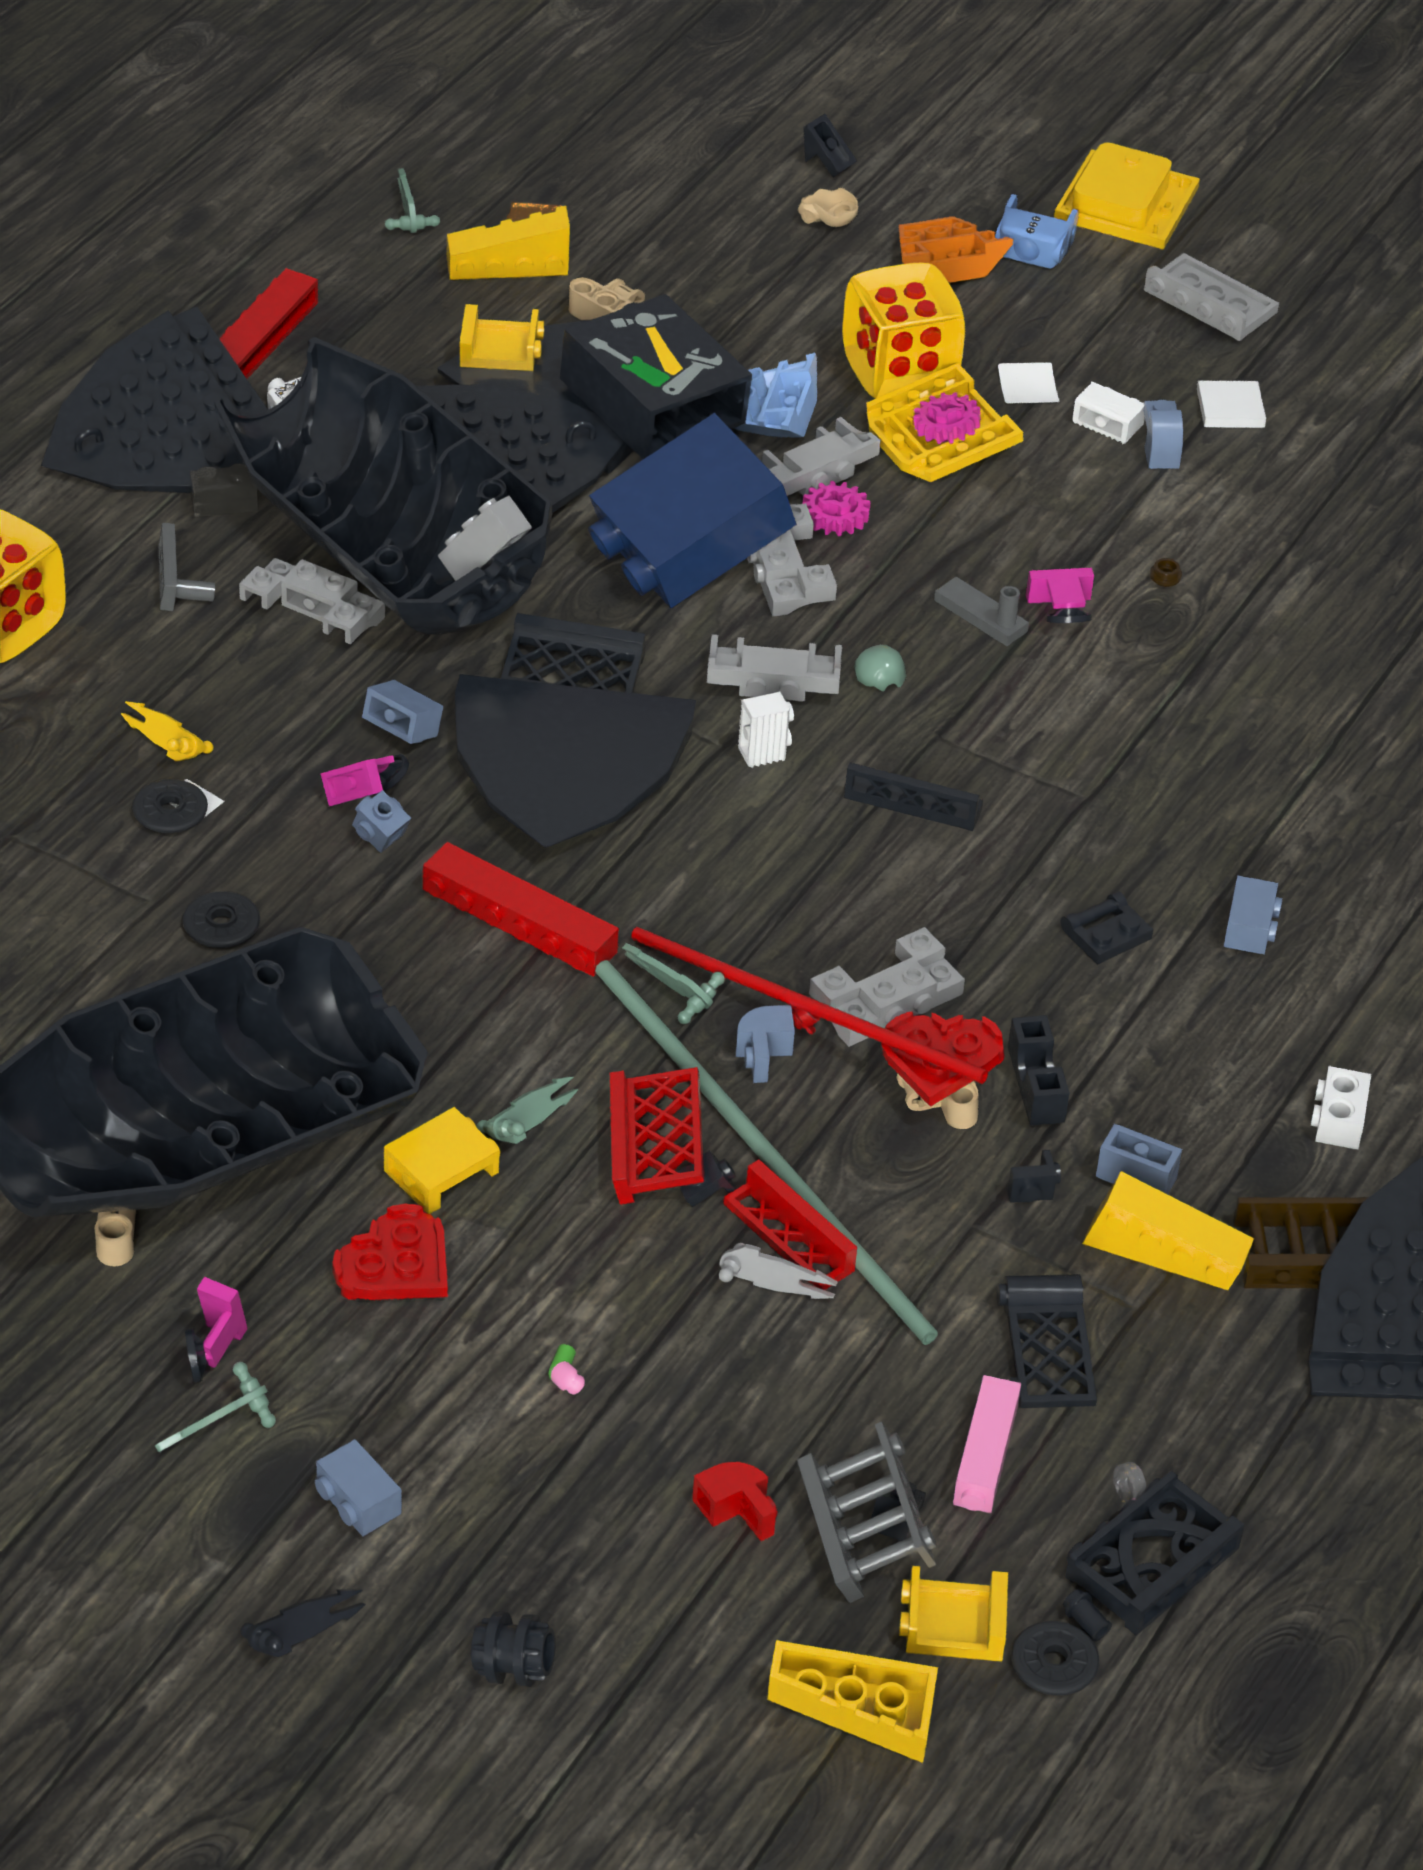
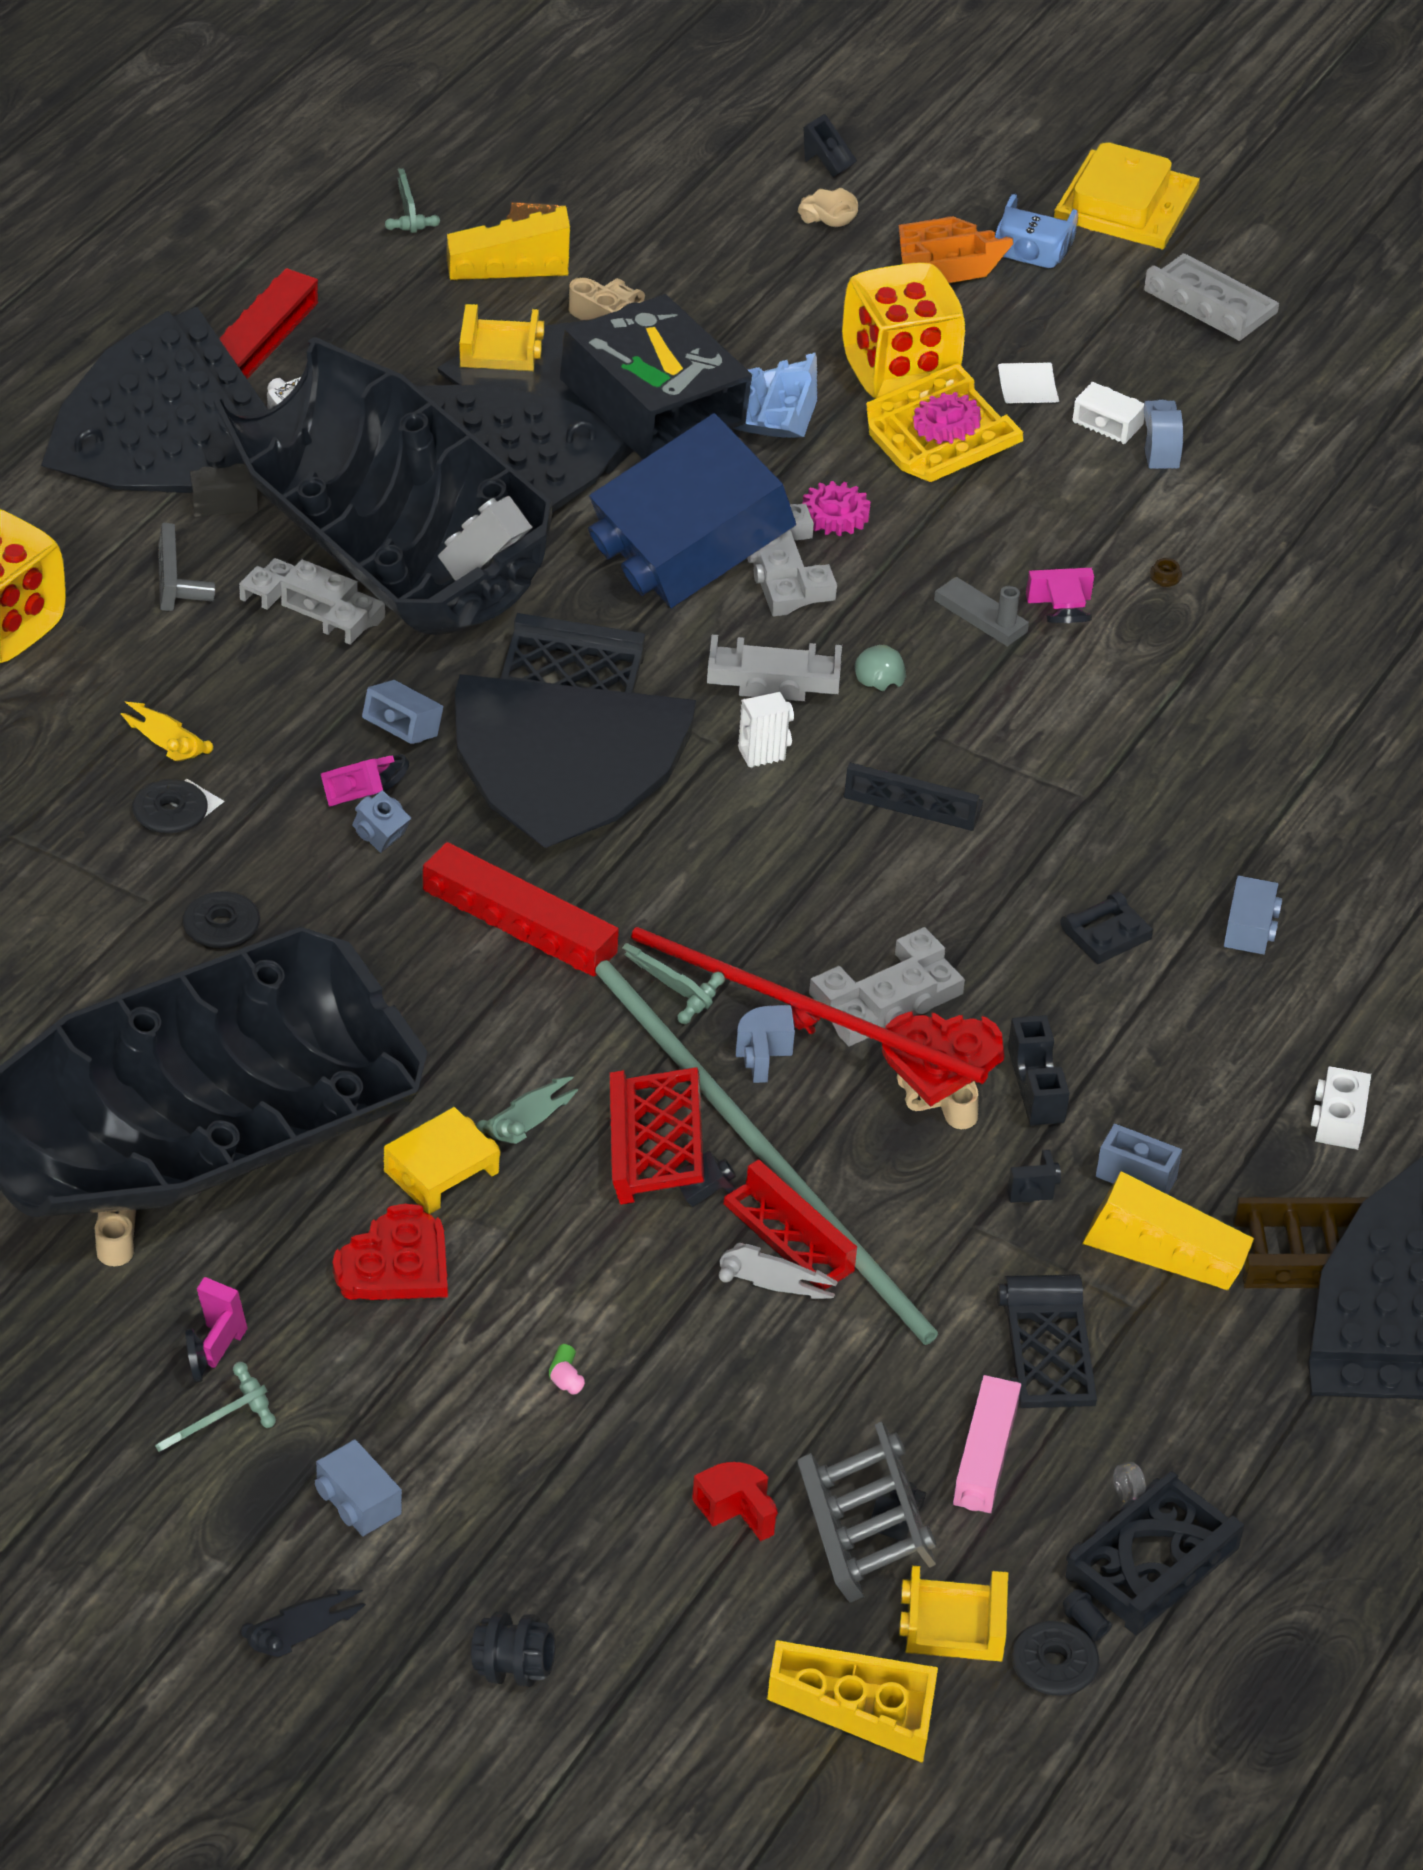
light grey bracket [762,417,880,496] -> none
white tile [1197,381,1266,428] -> none

